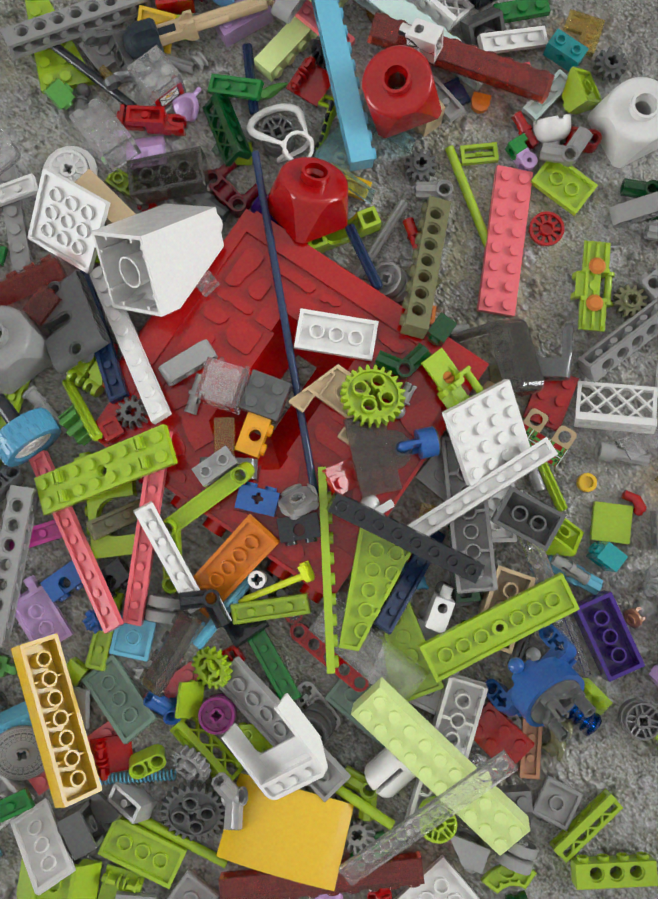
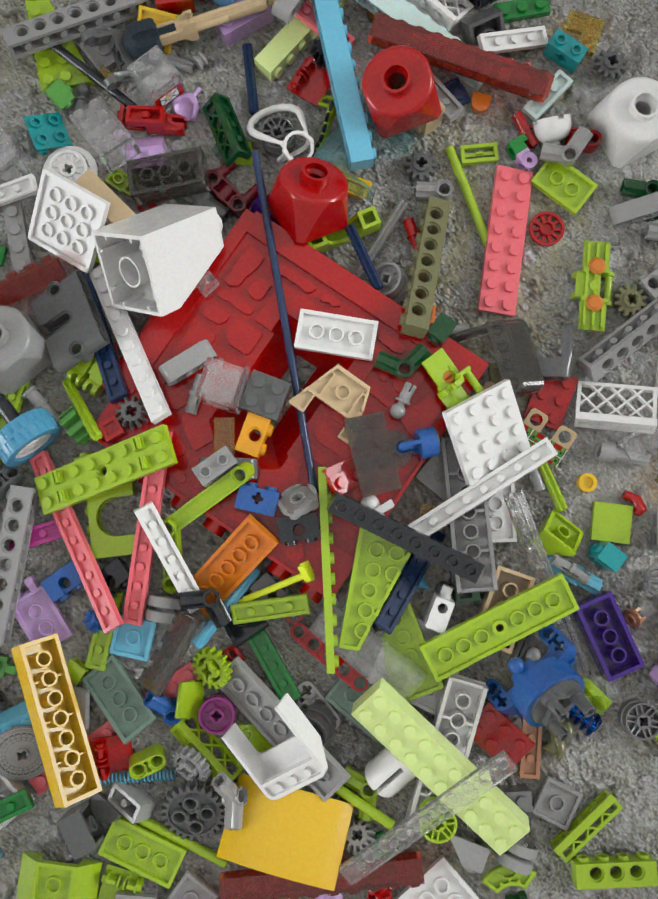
white plate [10,798,76,896] -> none
clear red piece [23,283,62,326] -> none
olive tile [86,499,140,541] -> none
green plate [207,73,264,101] -> none
white bush [248,570,267,589] -> none
bright green bar [260,82,288,100] -> none
lime gear [340,365,406,428] -> none
white torso [398,18,444,64] -> none
dark grey slope [490,486,567,551] -> none
lime slope [562,66,602,115] -> none
none -> teal hinge [23,112,72,156]

